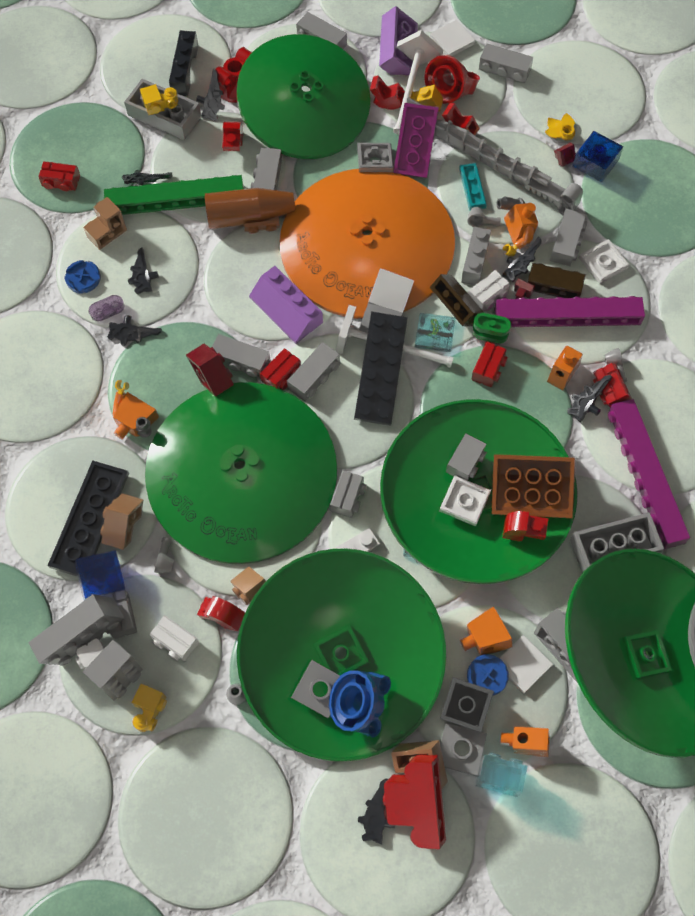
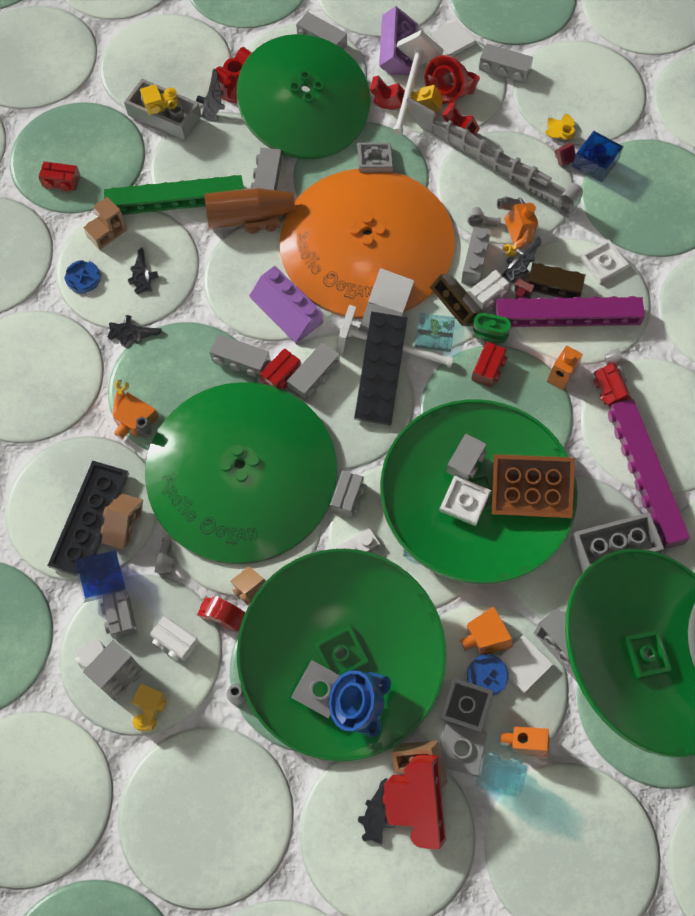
light grey brick [28,594,124,666] -> none
clear purple plate [88,295,125,321] -> none
black piece [122,170,173,185] -> none
black arch [169,30,199,97] -> none
dark red brick [186,343,234,396] -> none
red brick [222,122,243,151] -> none
magenta plate [393,103,439,178] -> none
teal tile [459,163,487,211] -> none
red brick [502,511,548,542] -> none
light grey brick [550,209,587,266] -> none
black piece [567,375,613,422] -> none

